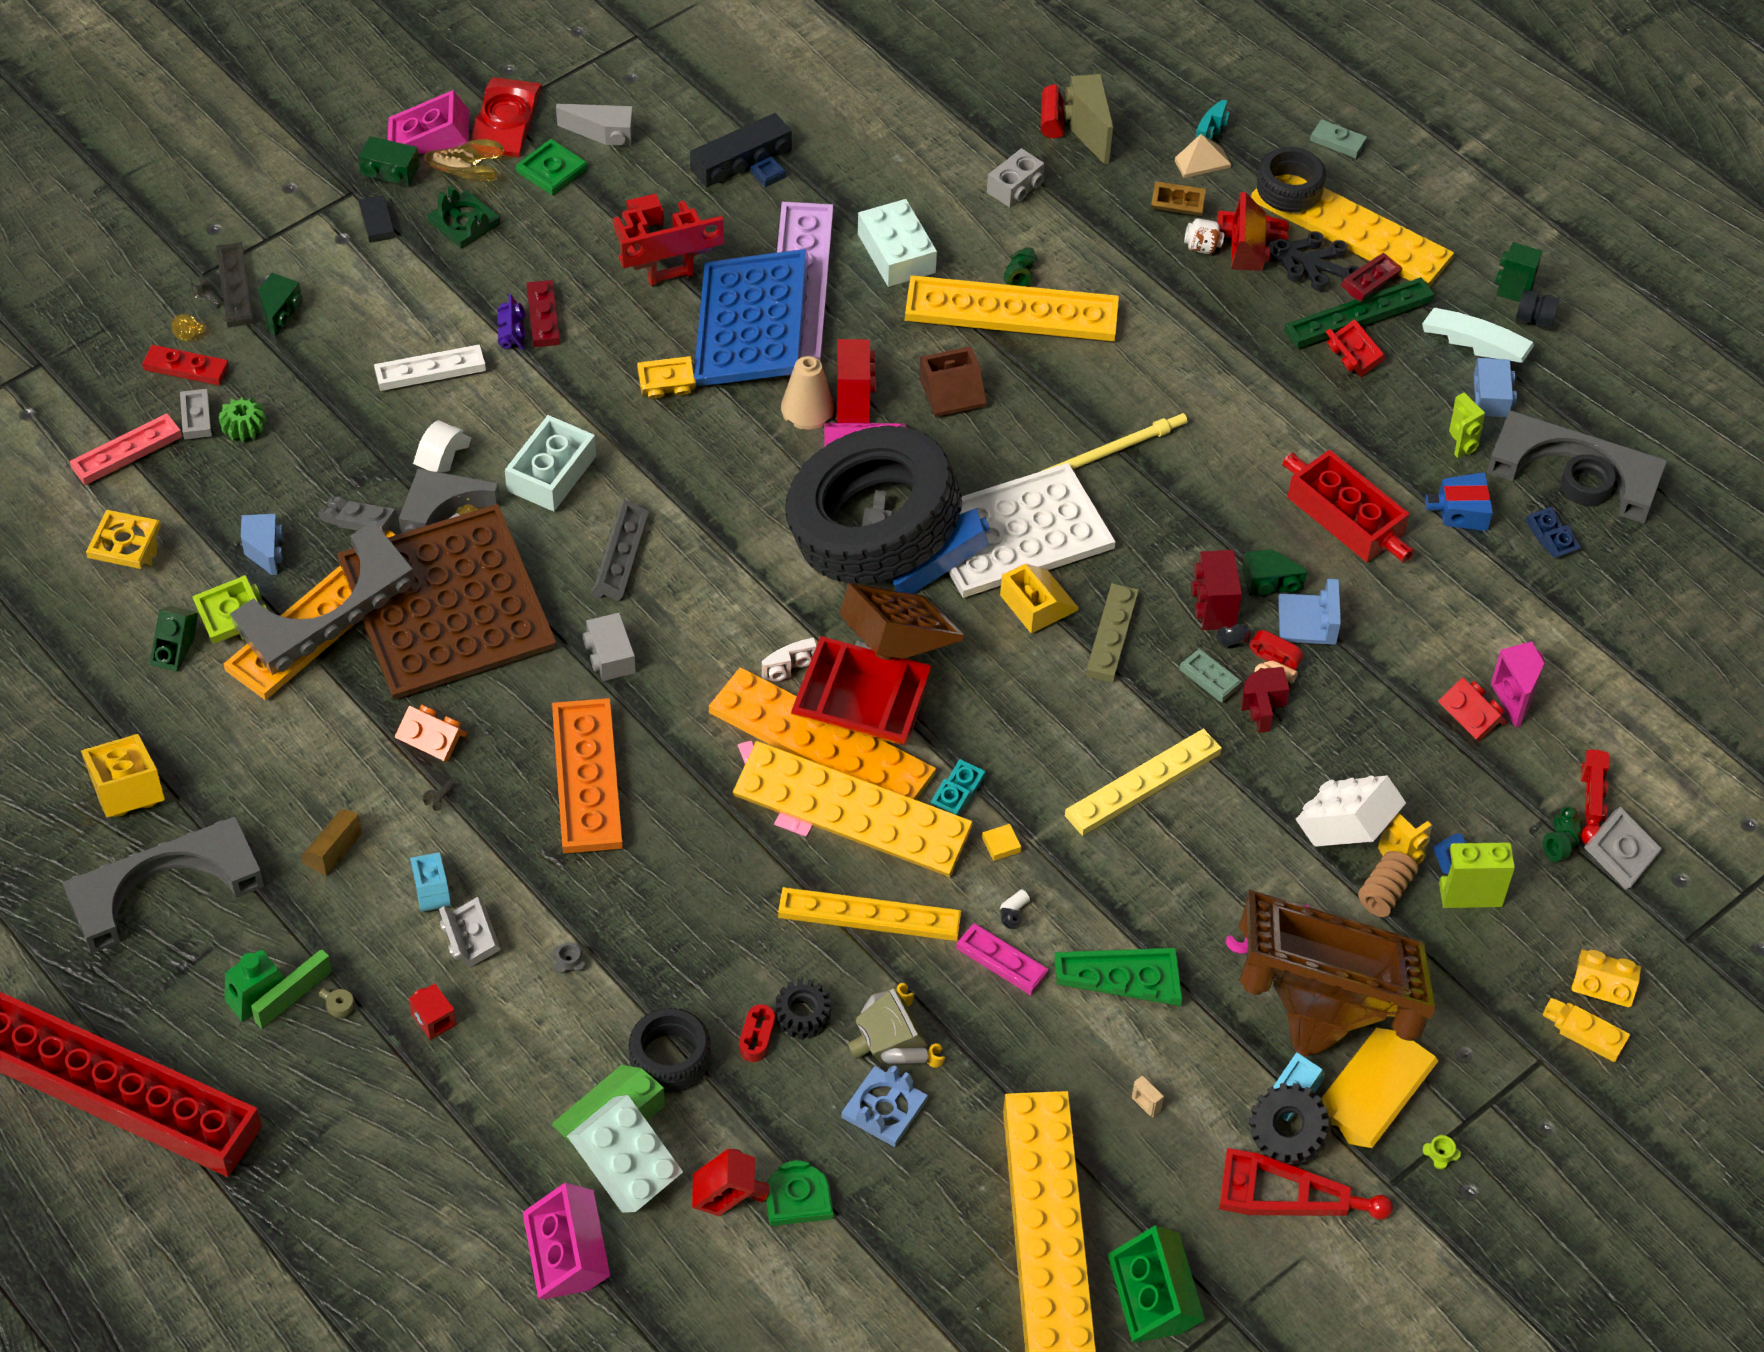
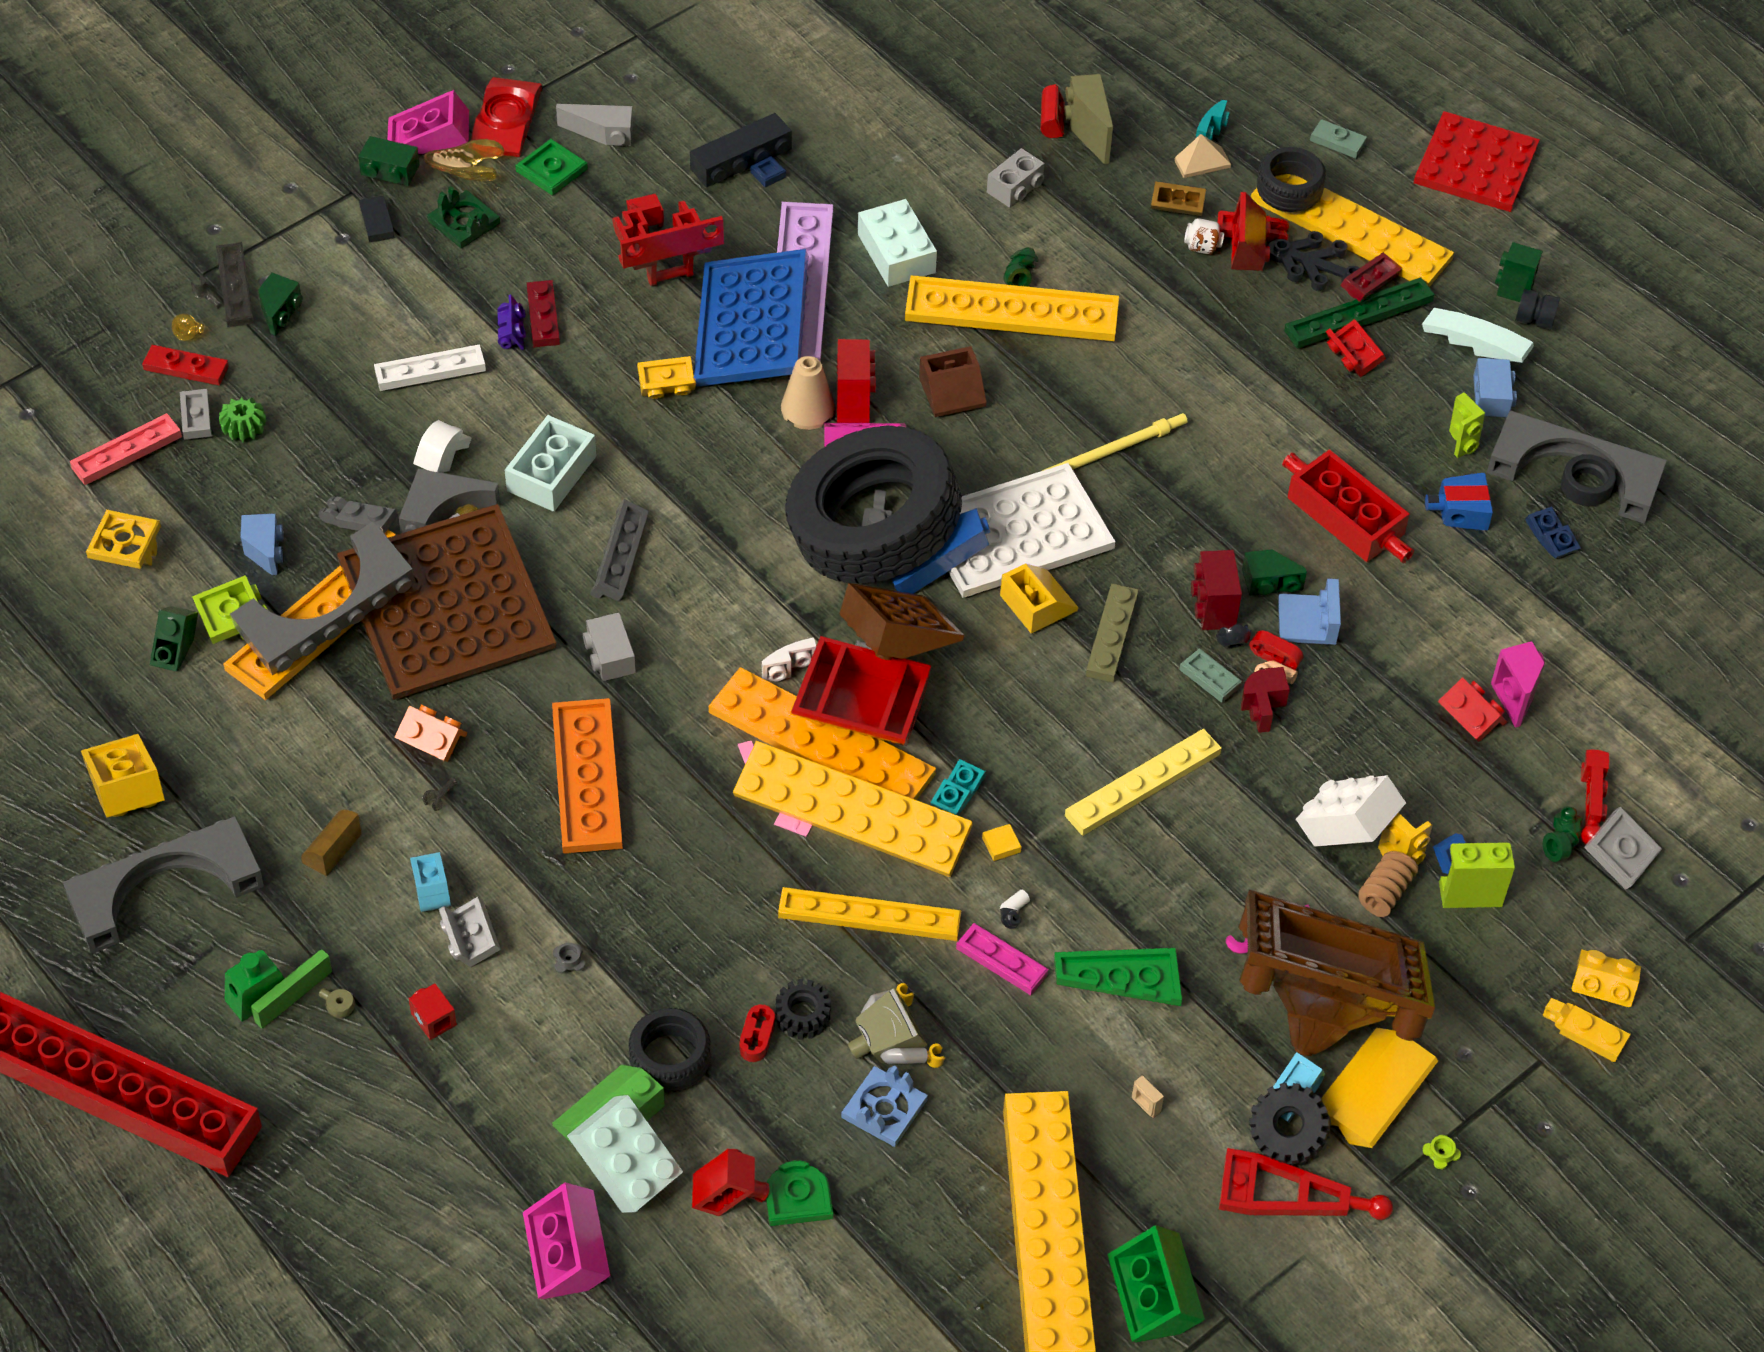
none -> red plate [1413,111,1540,212]

